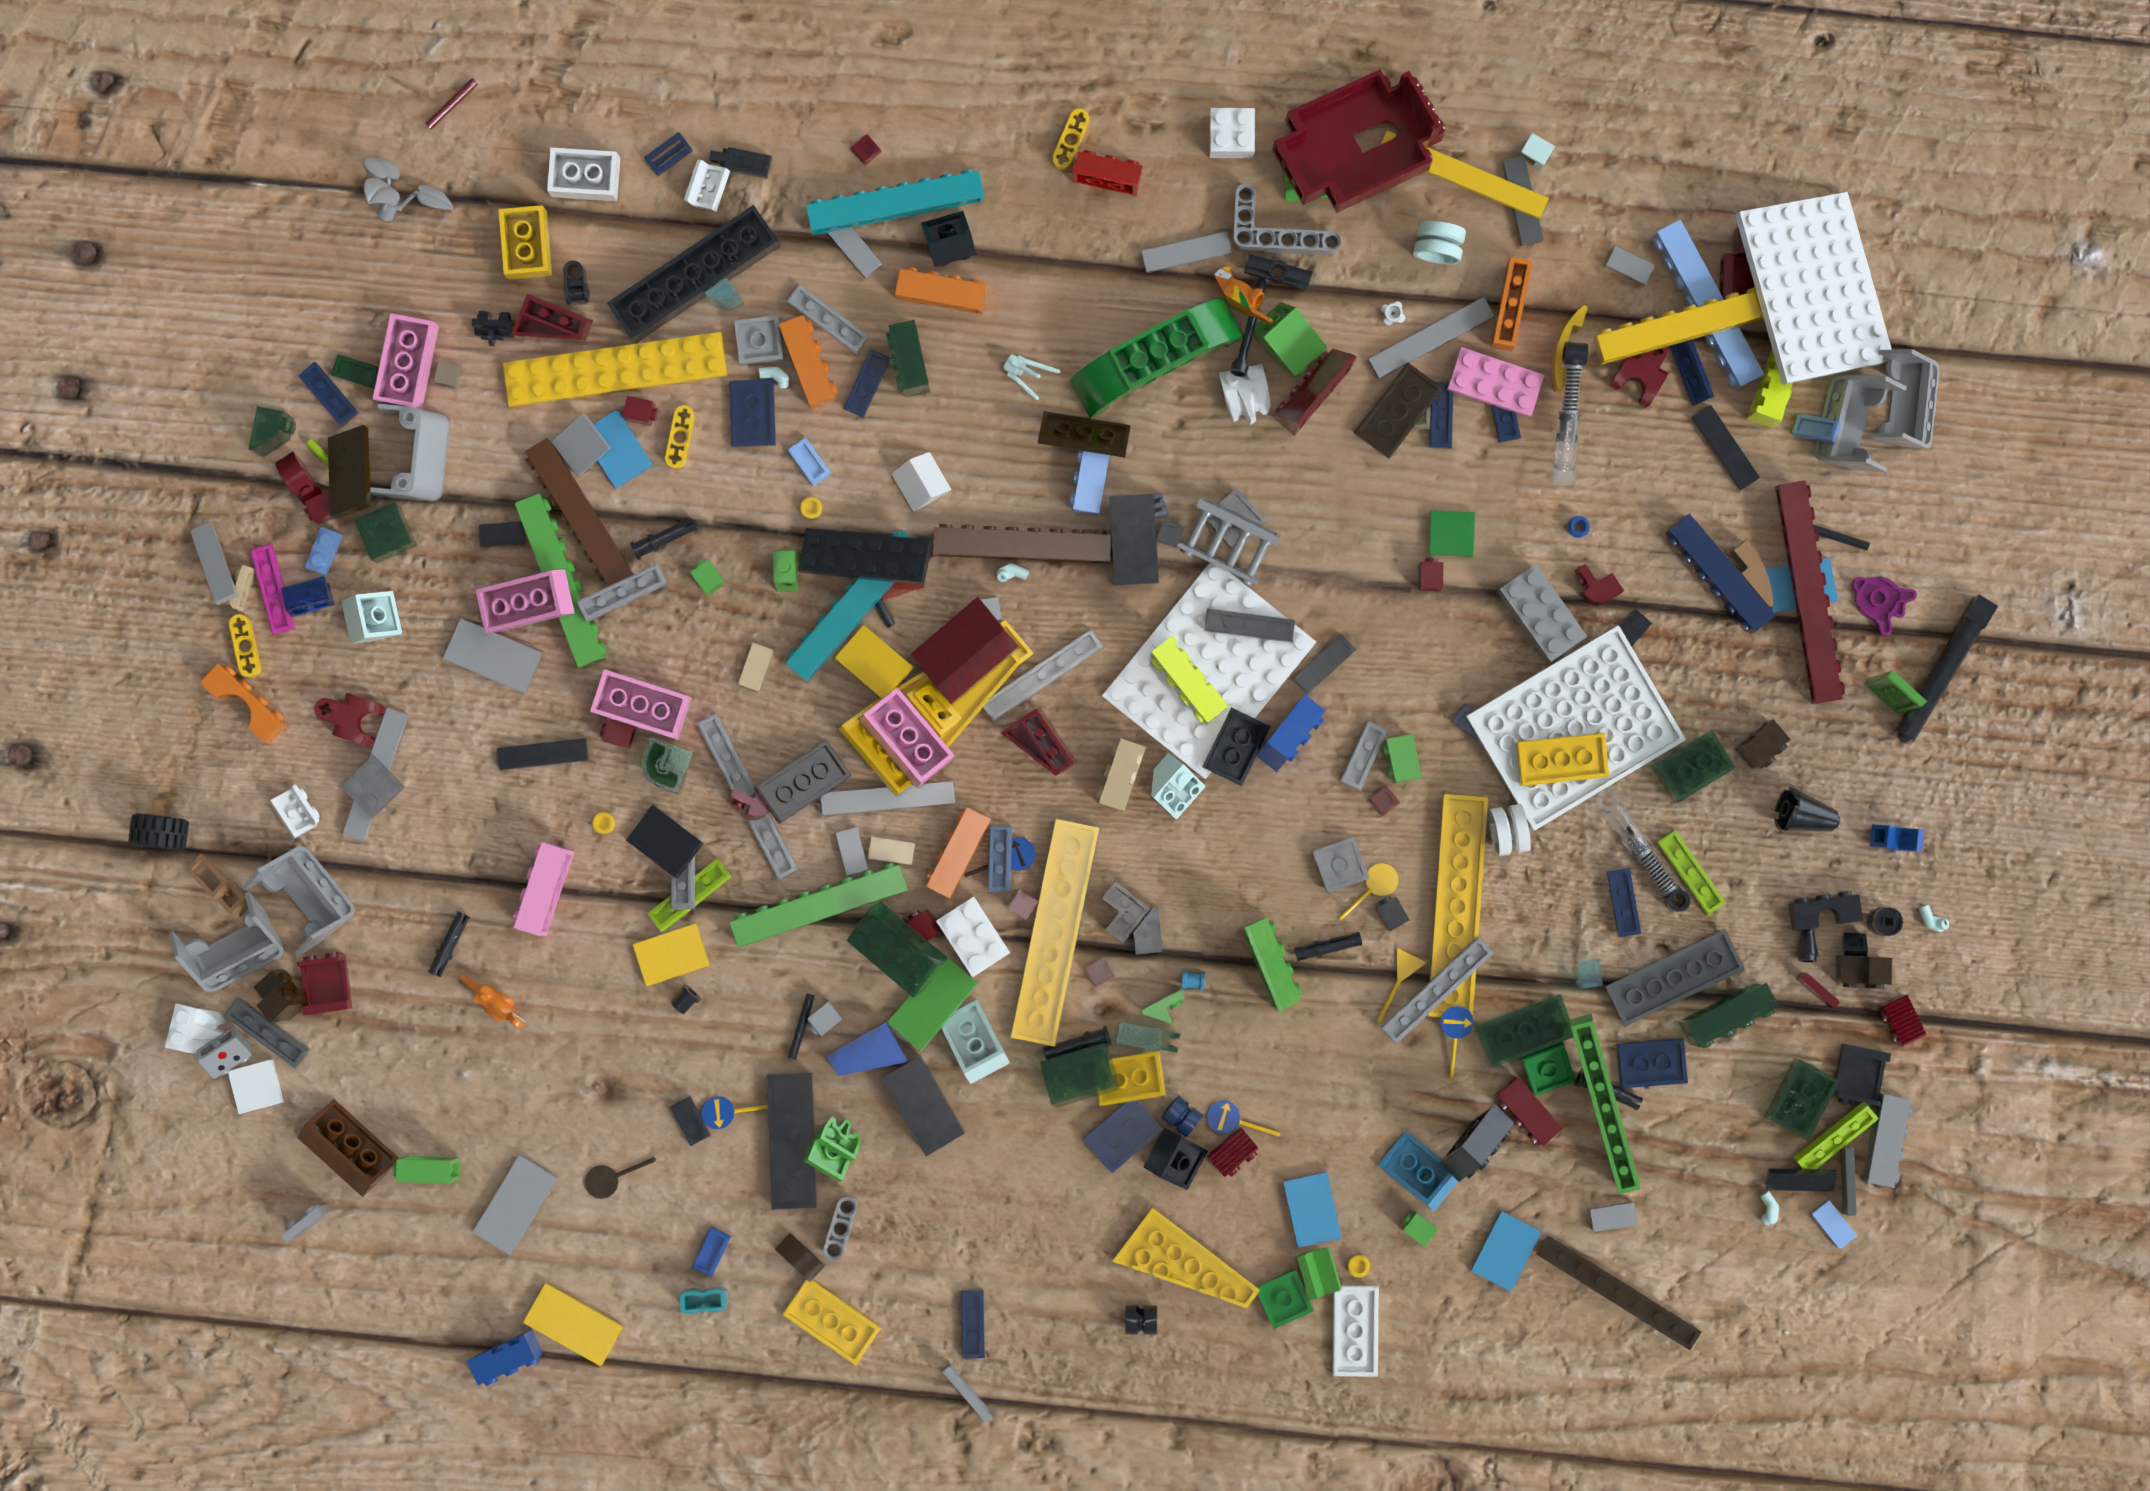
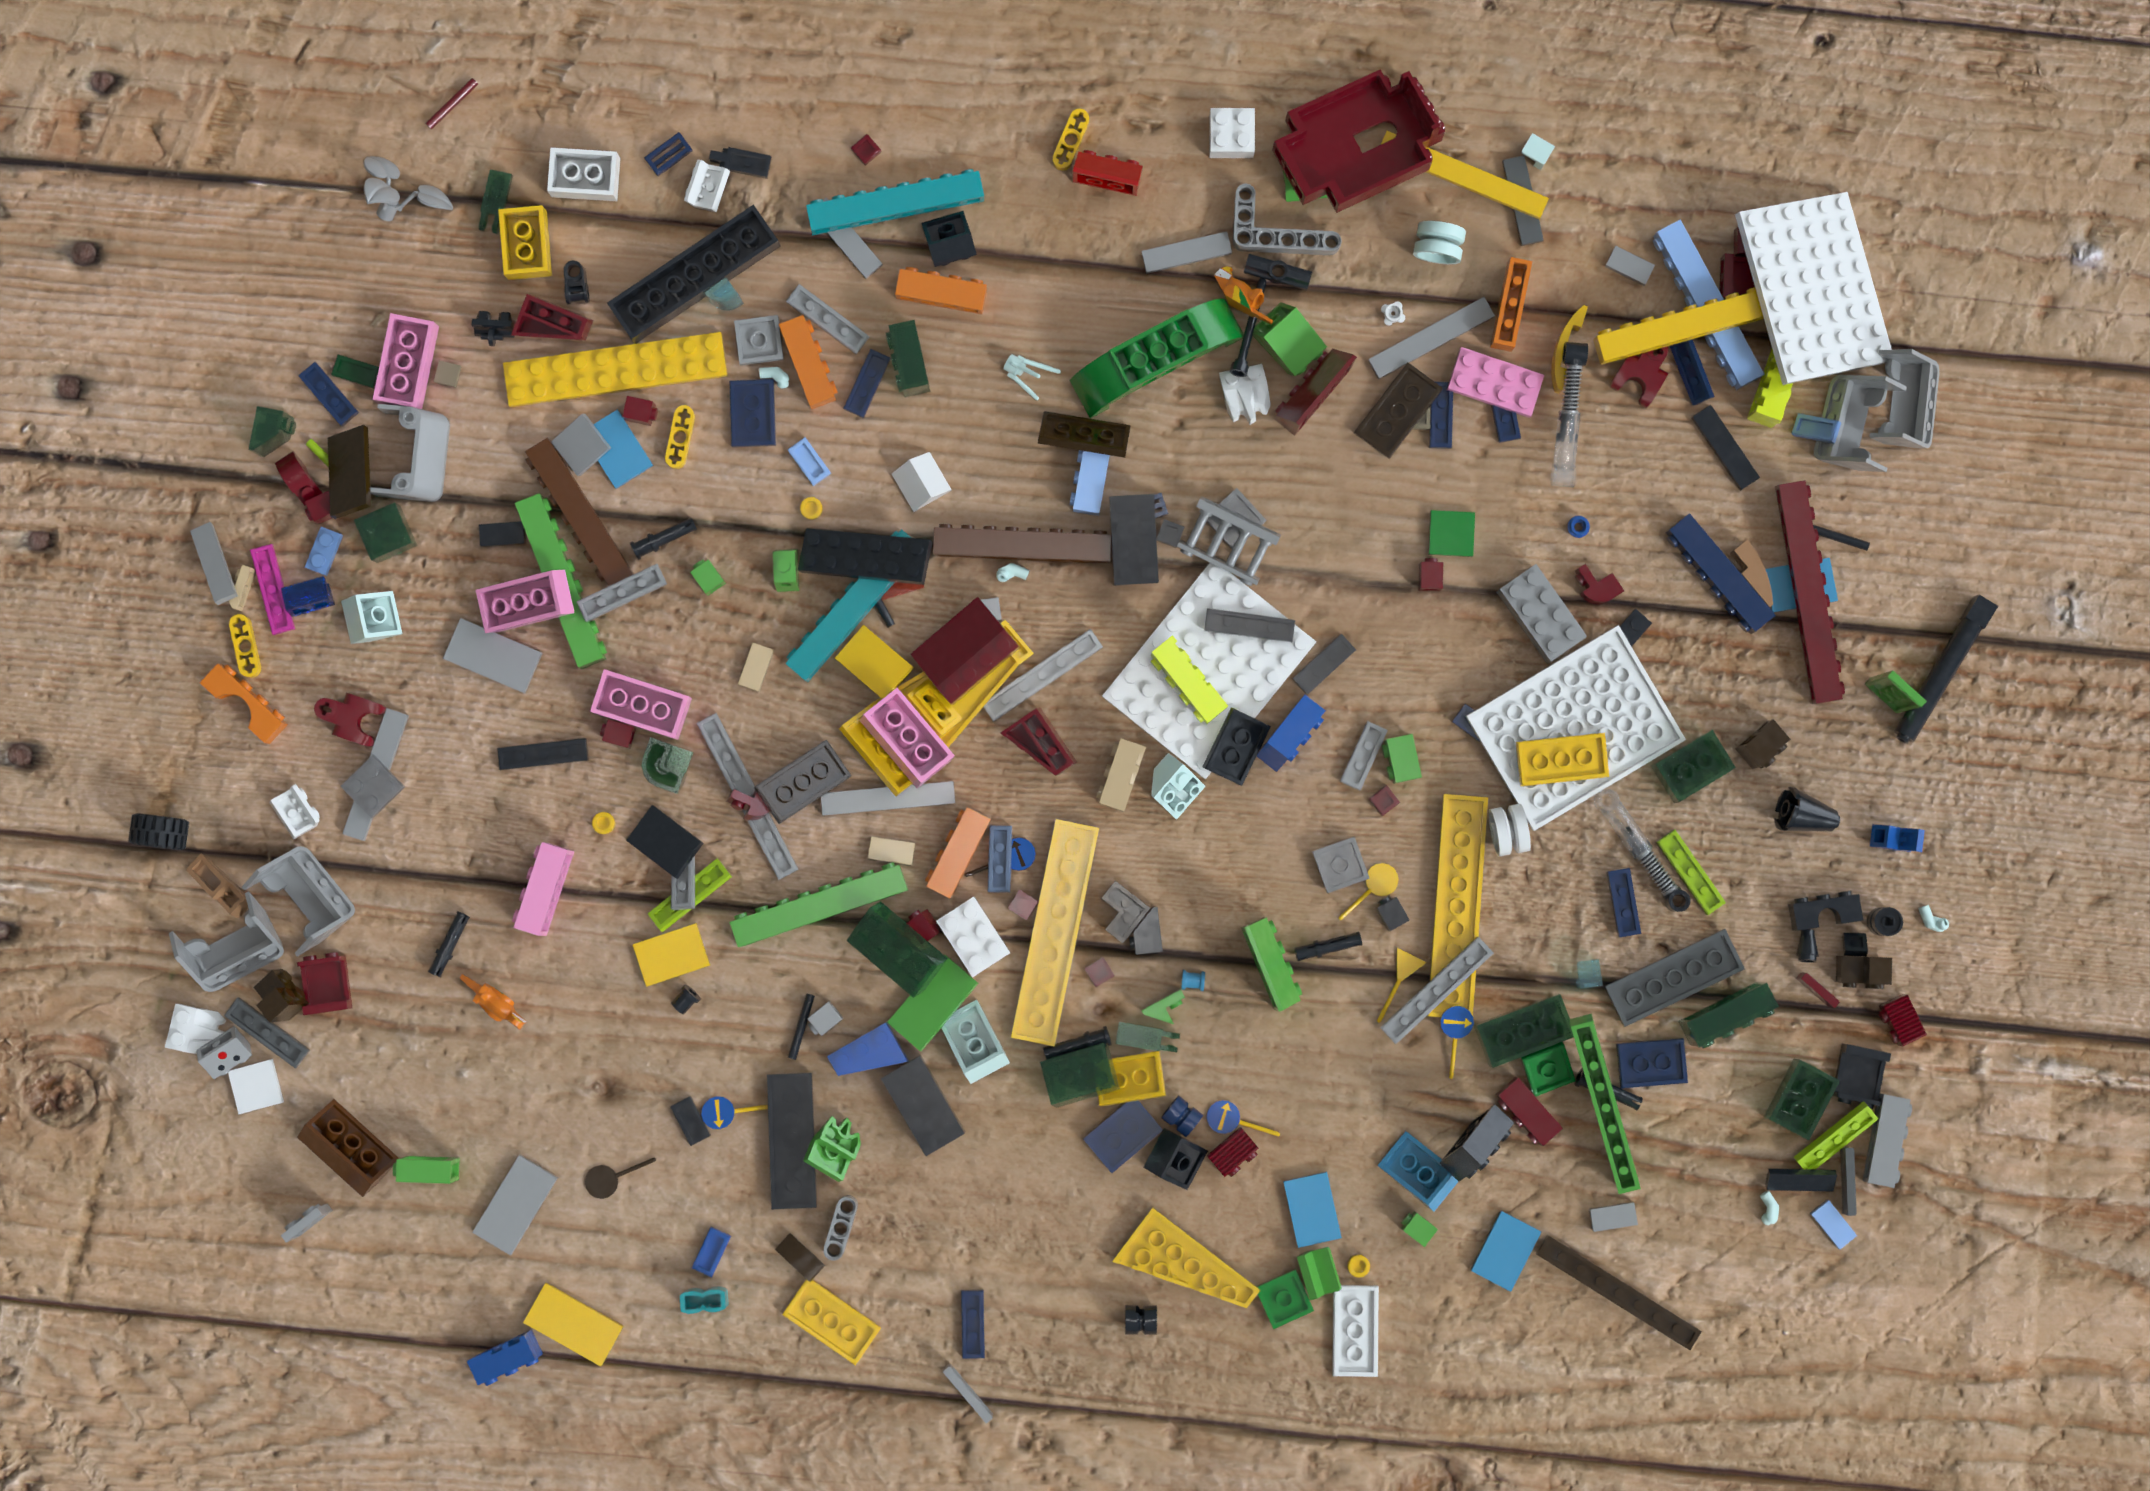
light grey tile [836,827,869,876] -> none
magenta tile [1852,576,1917,636] -> none
none -> clear green hinge [479,169,513,234]

